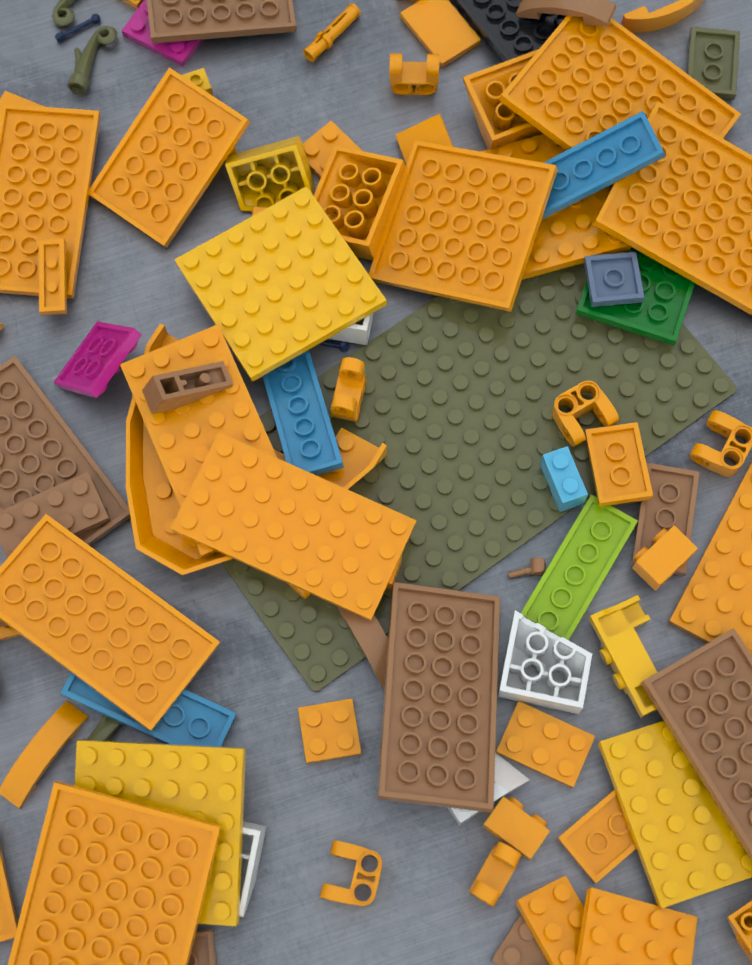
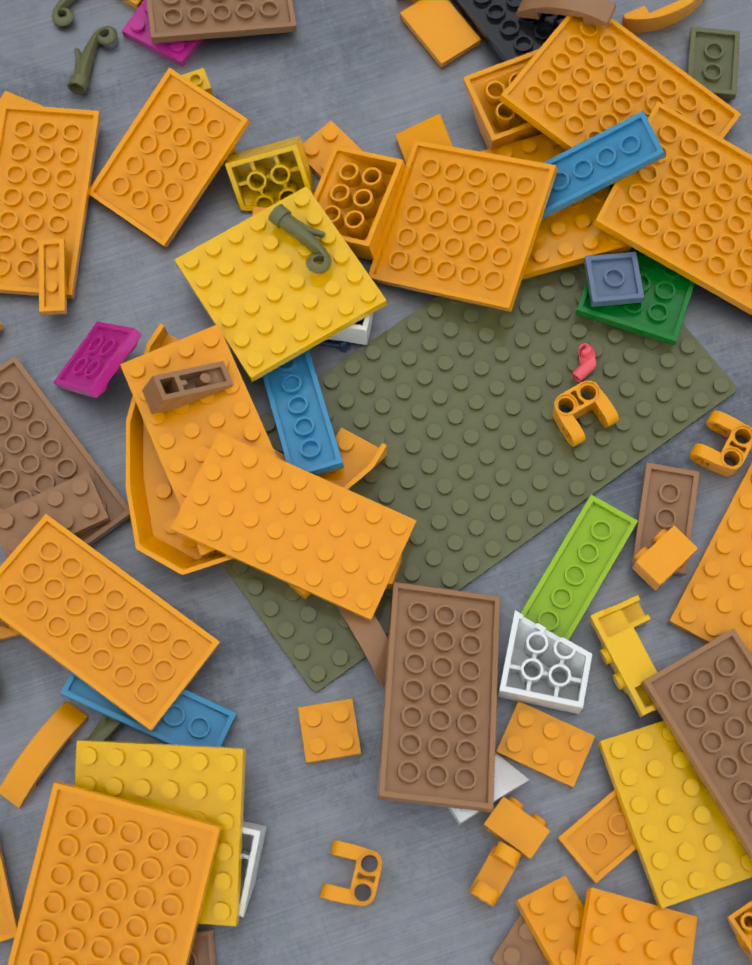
dark blue hinge [55,14,100,42] -> none
light orange pin [302,3,361,62] -> none
light orange piece [330,357,366,422] -> none
light orange piece [389,53,439,95] -> none
medium nougat hand [508,558,545,578] -> none
medium azure brick [540,446,588,512] -> none
light orange plate [584,422,653,507] -> none
none -> olive plant [269,204,332,274]
none -> coral arm [571,343,597,383]

